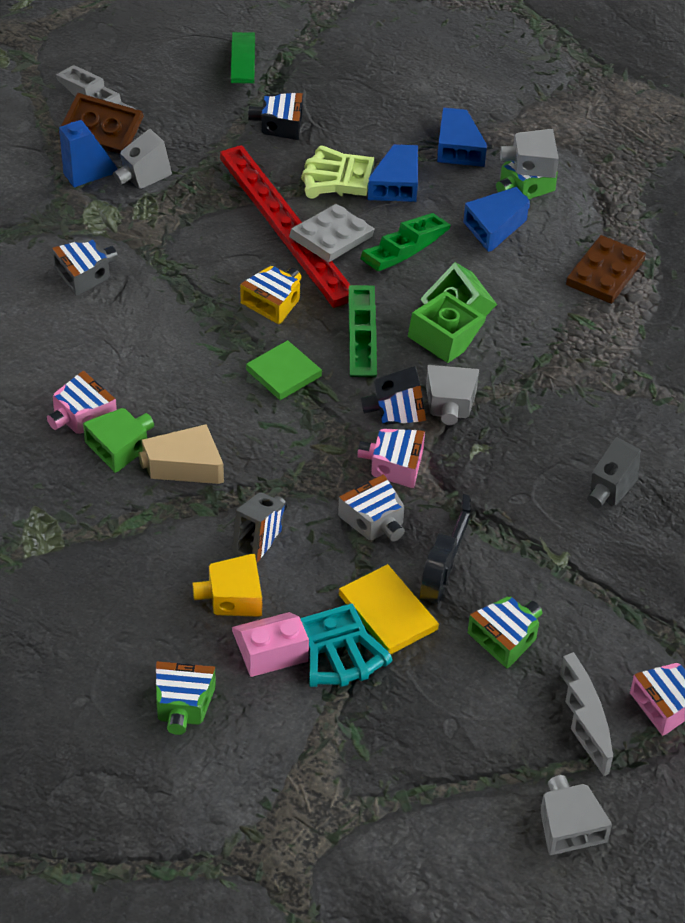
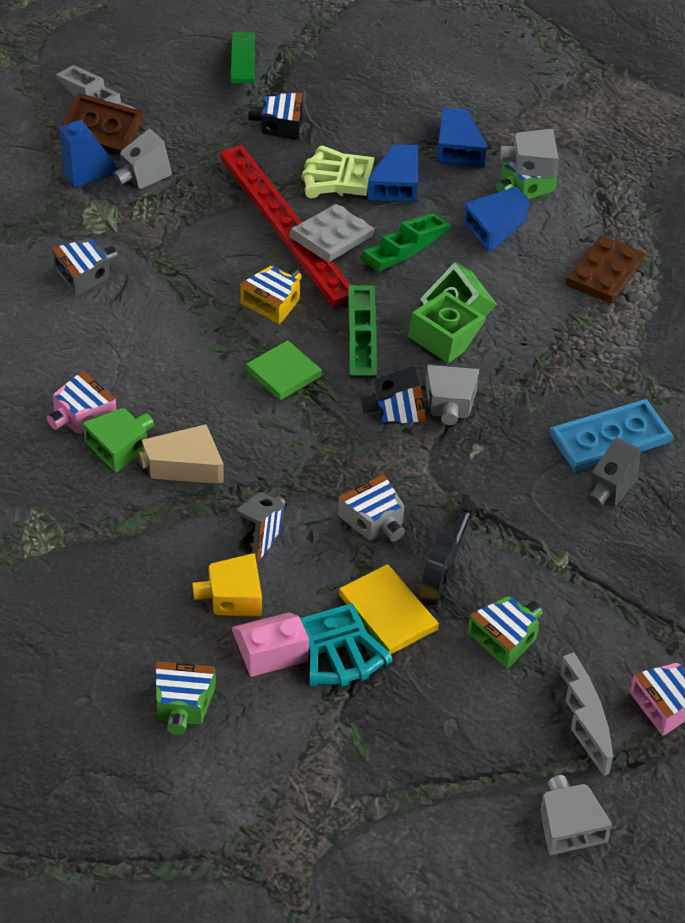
torso [358,429,425,488] -> none
none -> dark azure tile [549,399,673,472]

